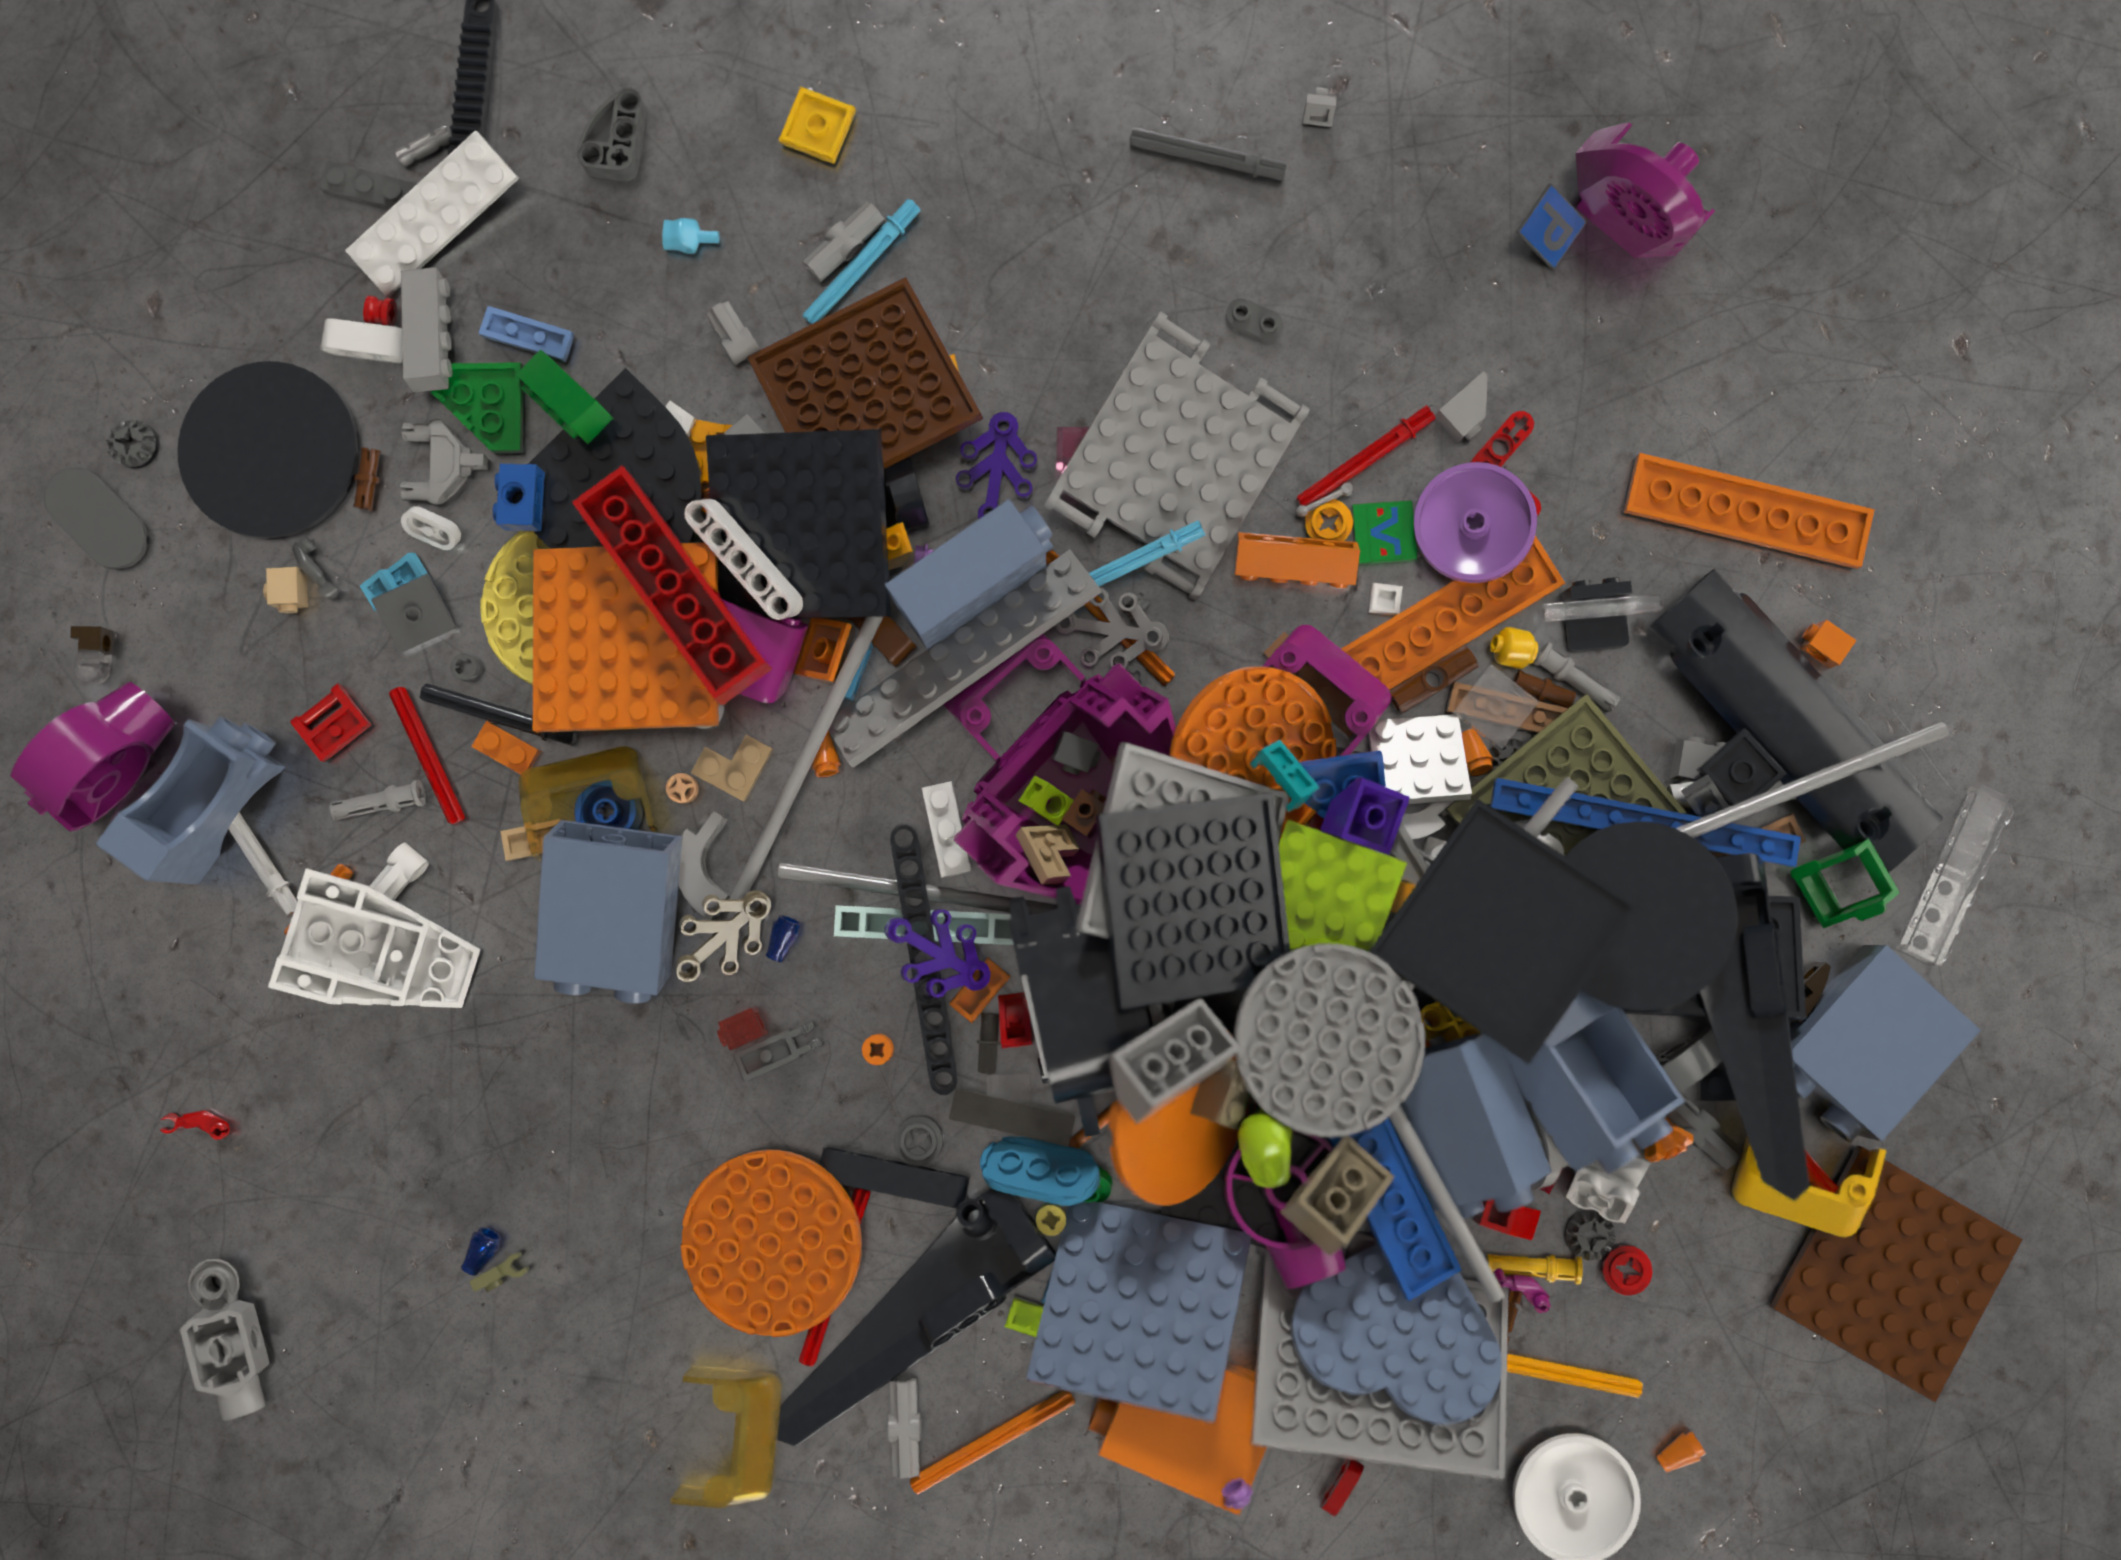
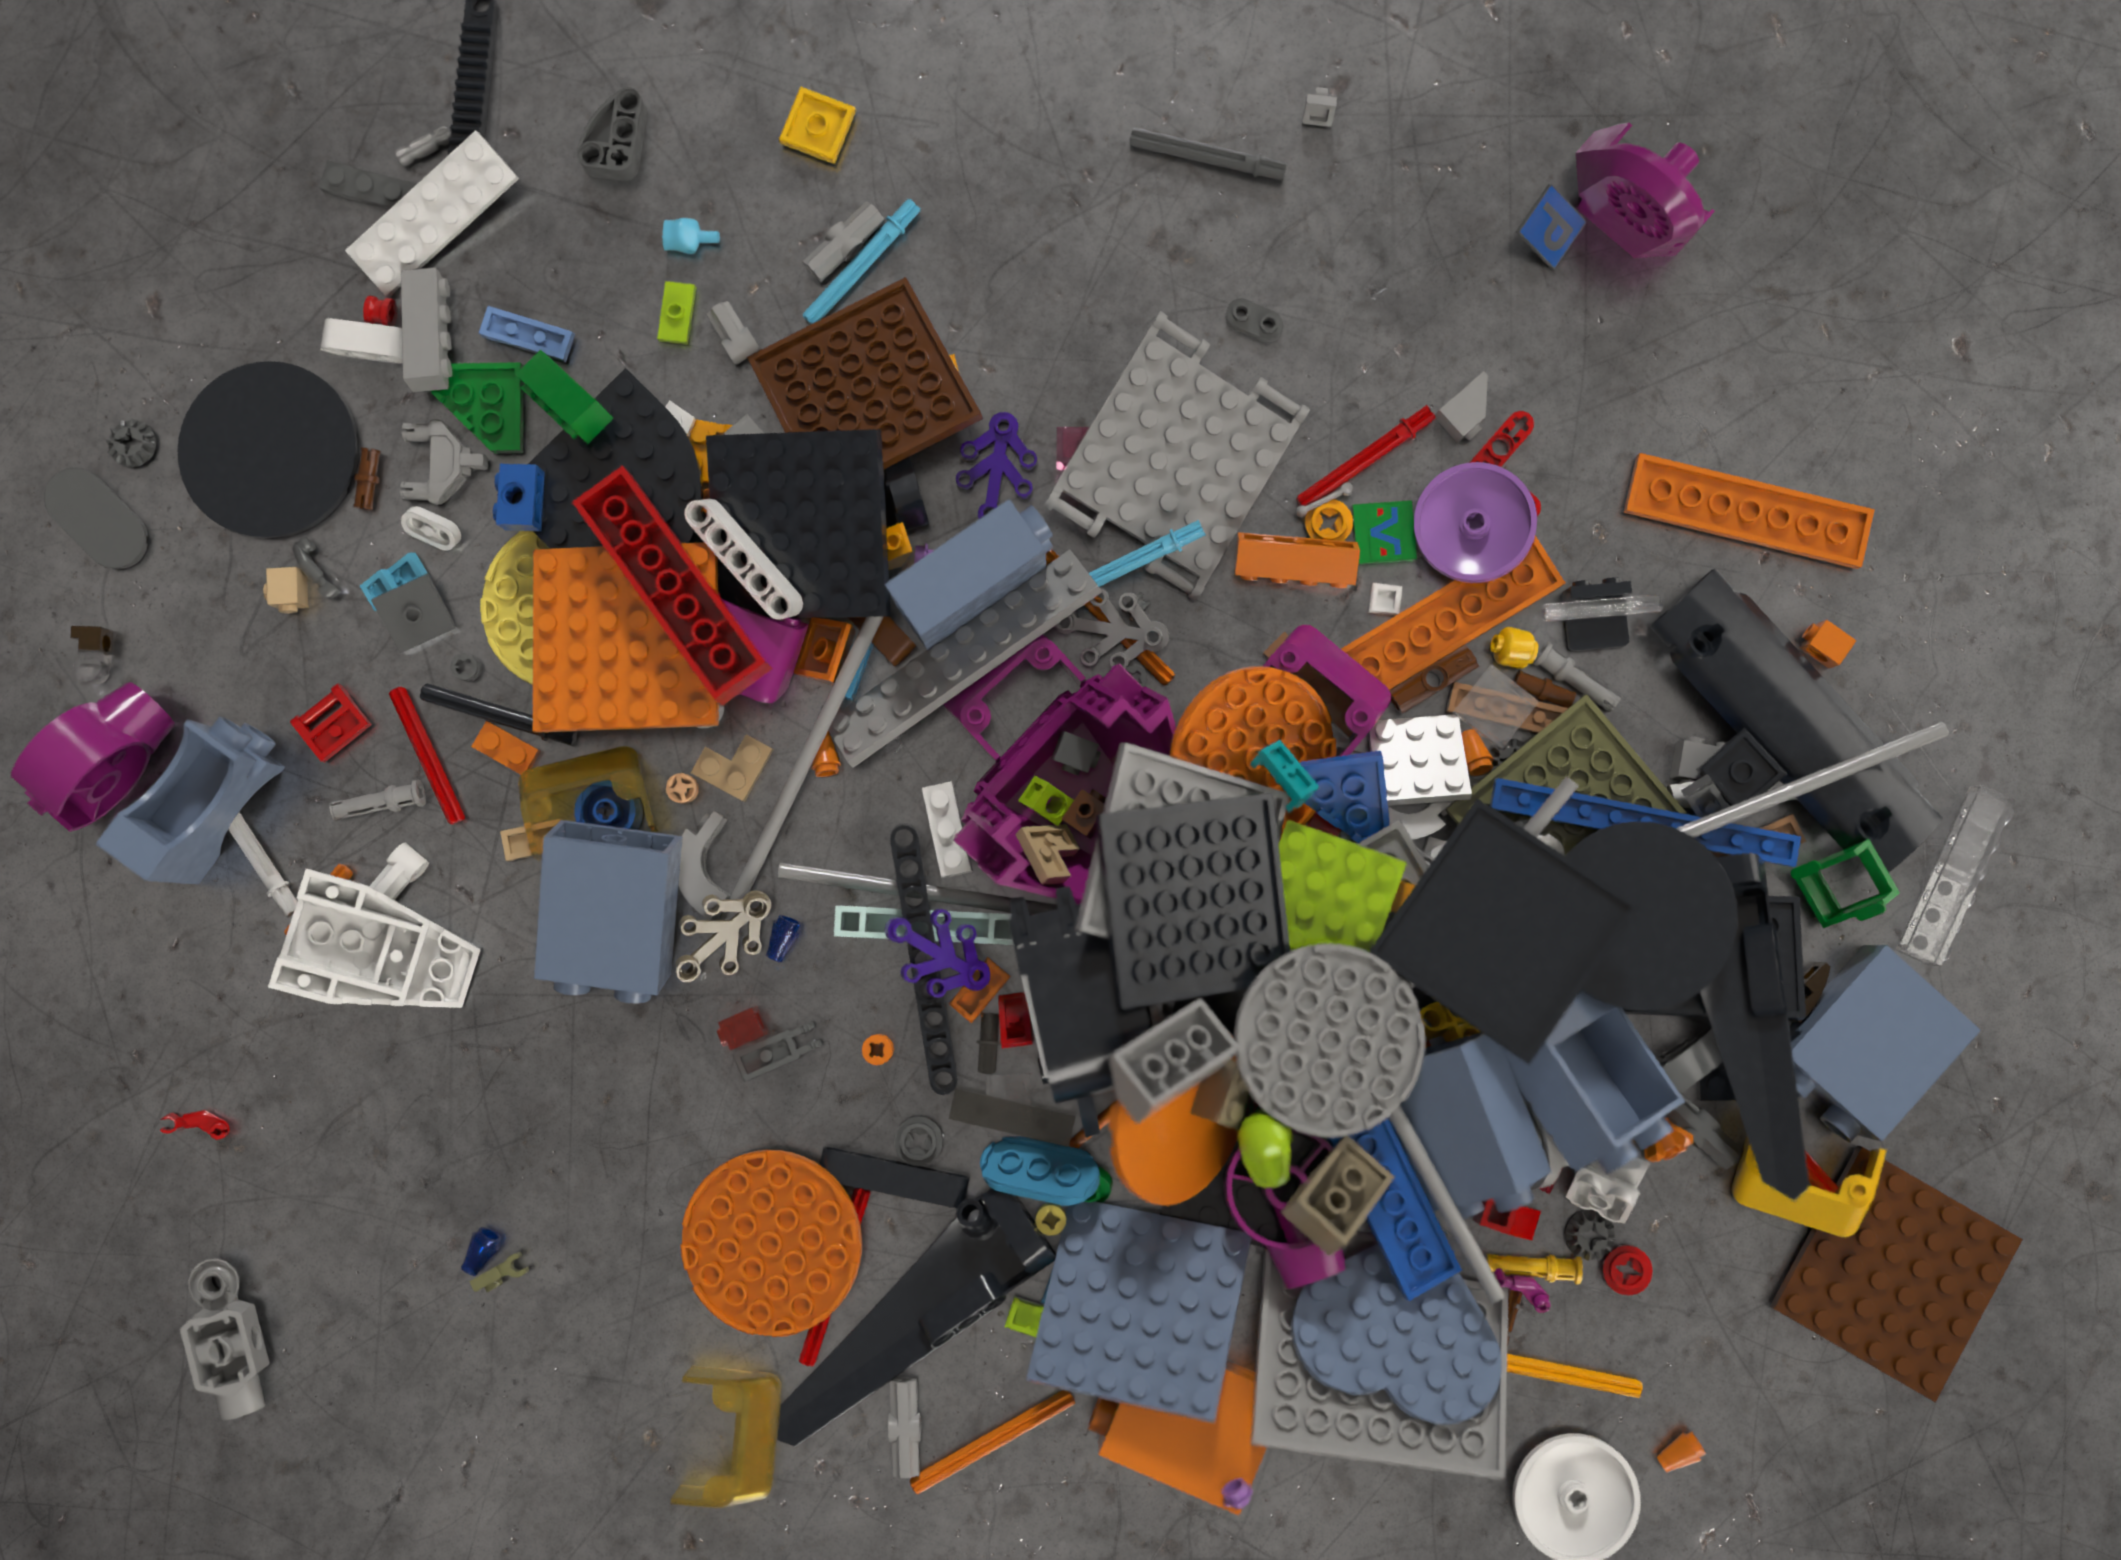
dark purple slope [1320,777,1410,855] -> none
red beam [1320,1458,1364,1517] -> none
none -> lime plate [657,281,696,345]

